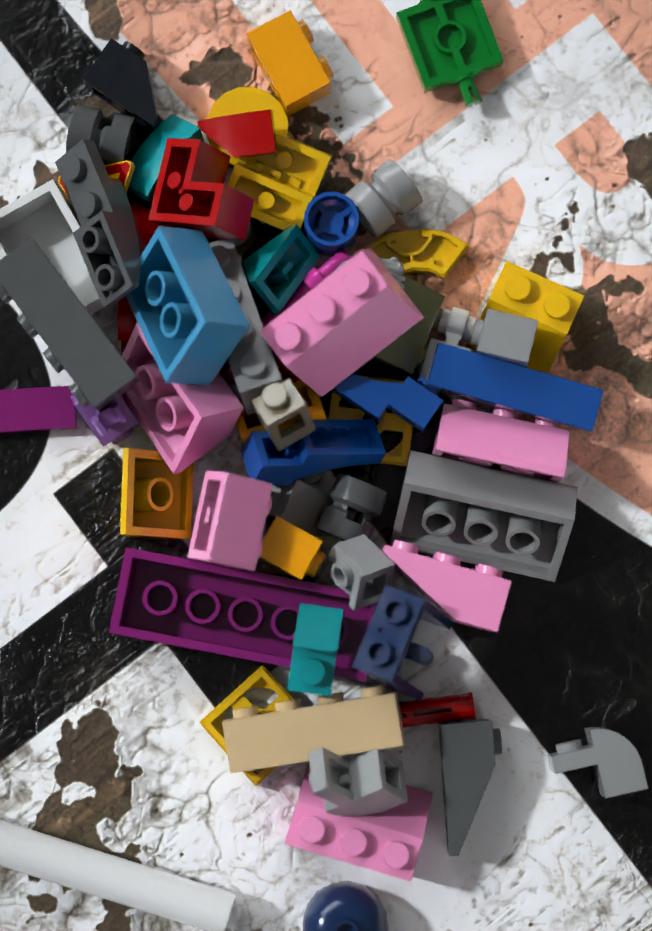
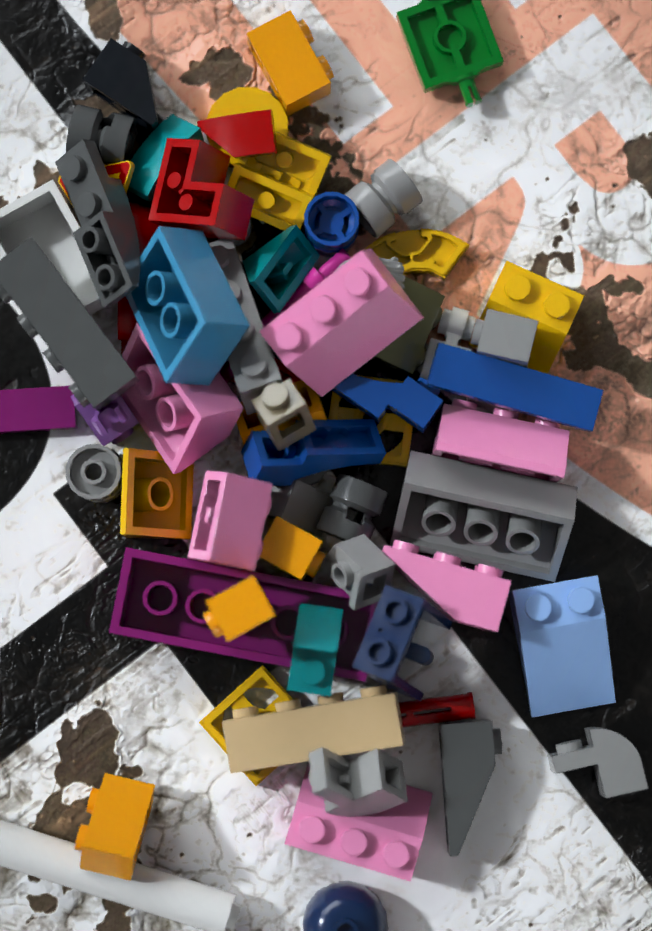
none -> light grey wheel [65,444,123,503]
none -> light orange brick [75,773,155,881]
none -> light orange brick [203,575,277,641]
none -> light blue slope [508,575,616,717]

